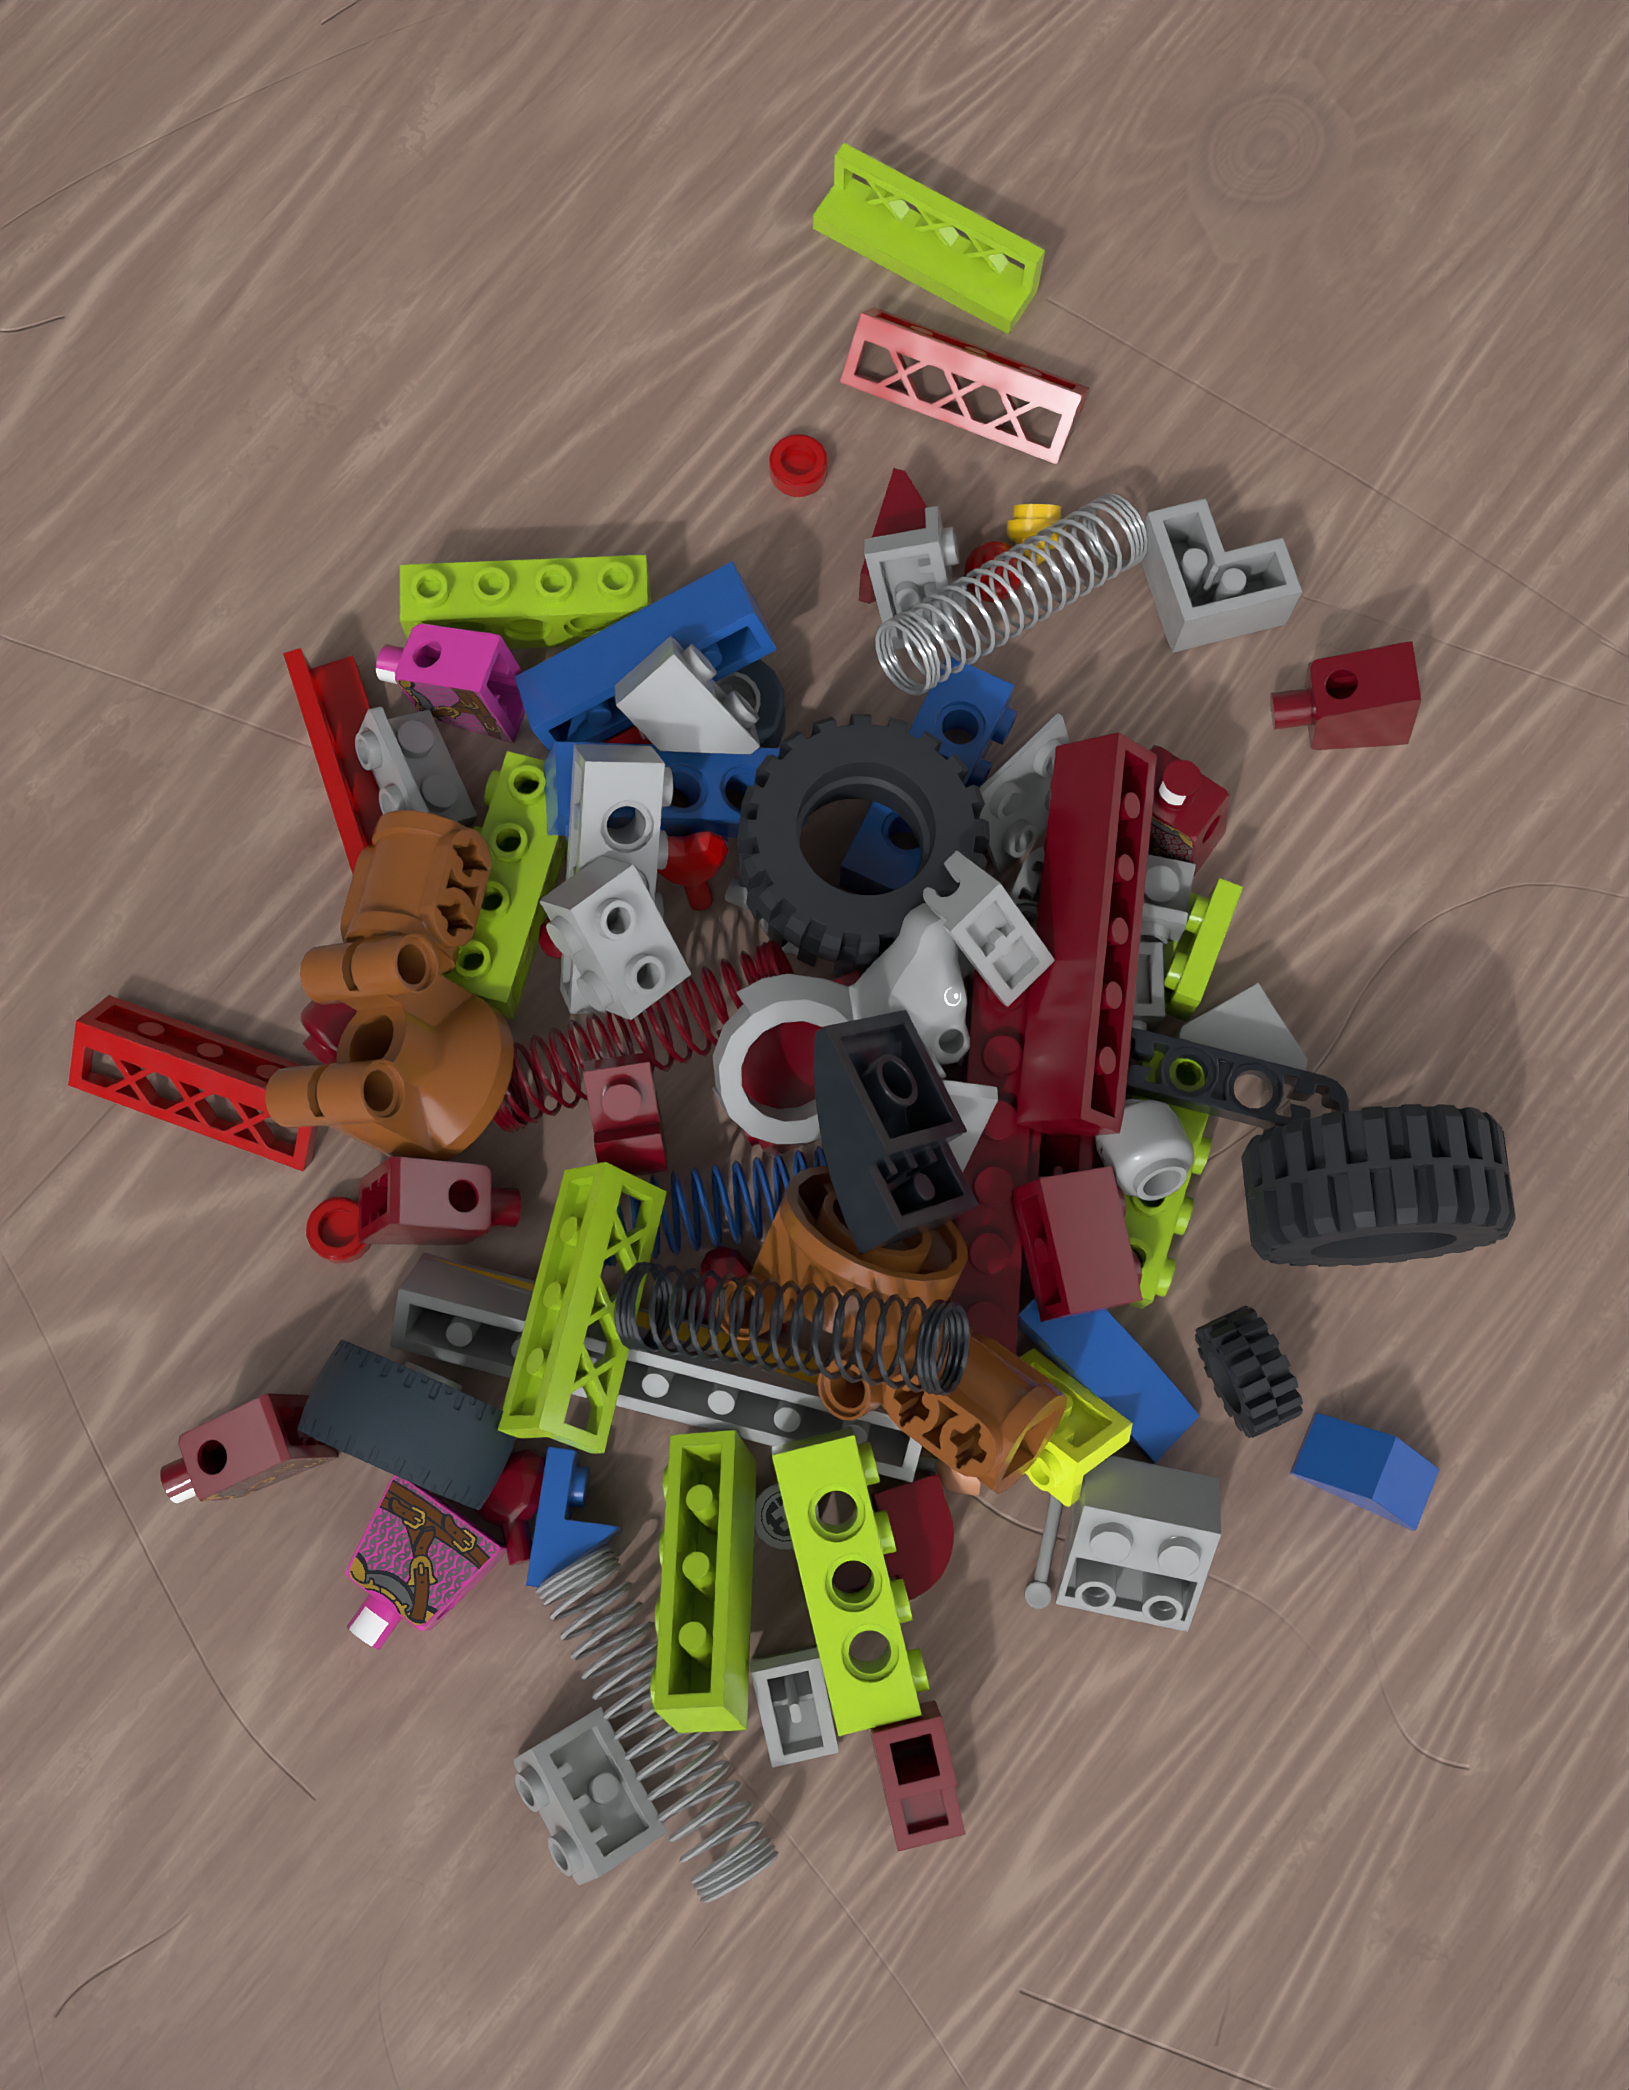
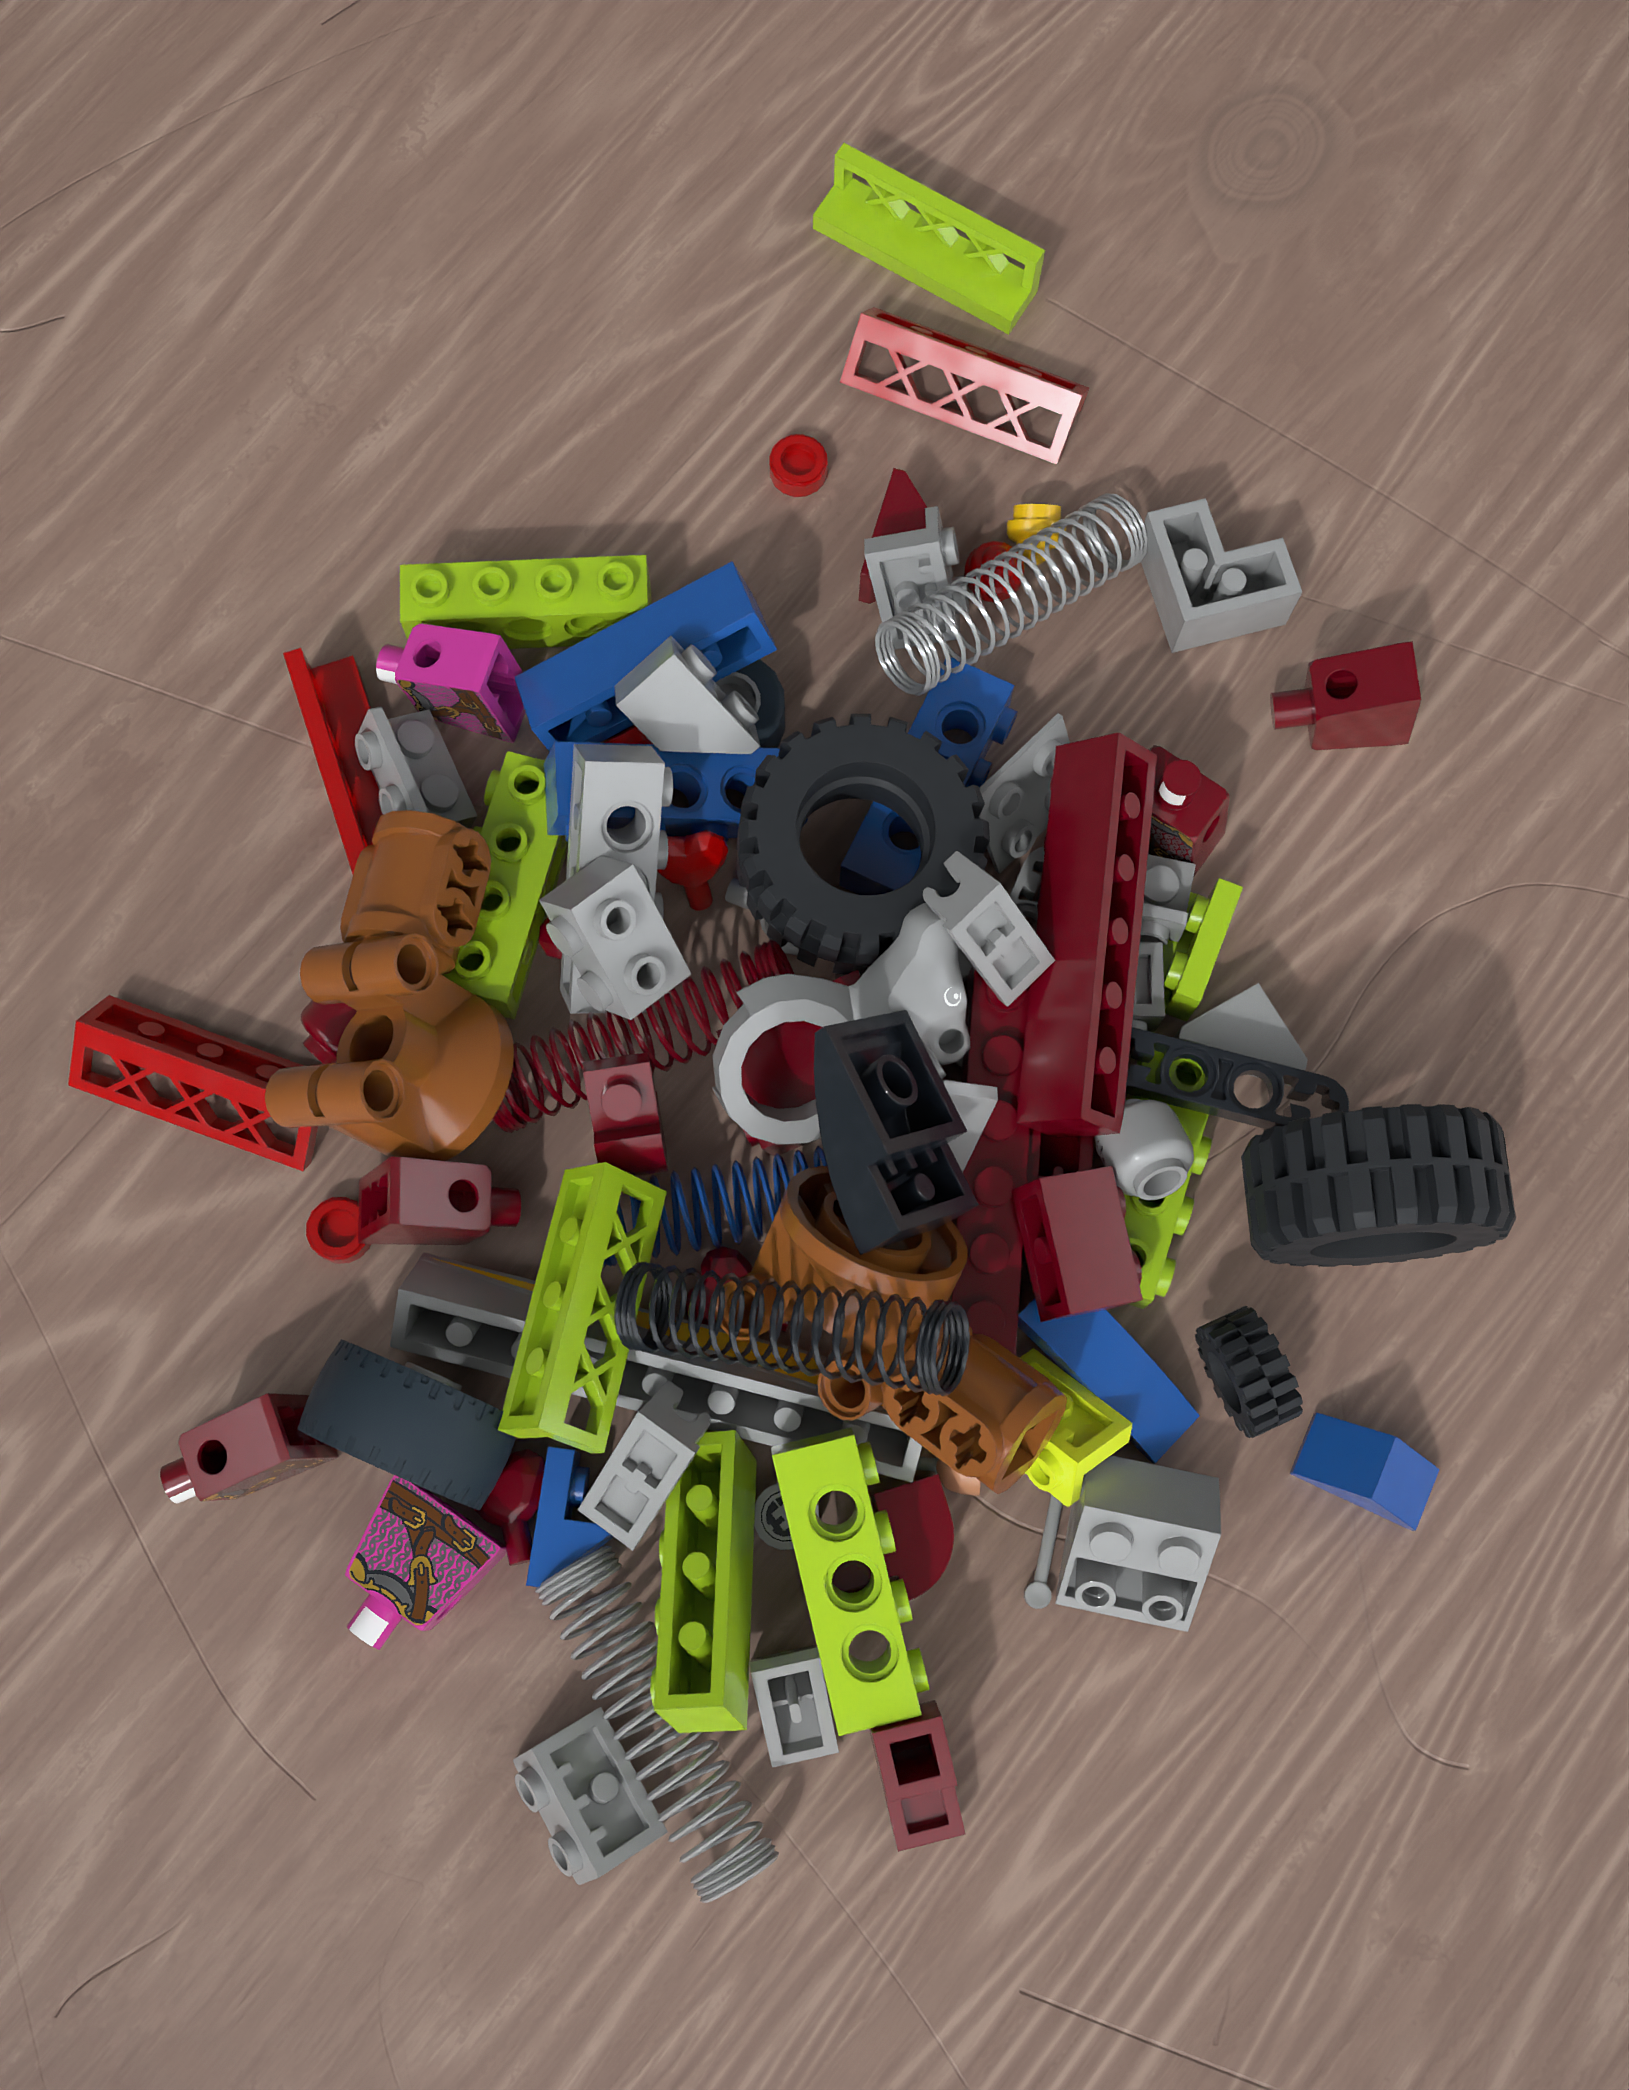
none -> light grey hinge [578,1380,710,1551]

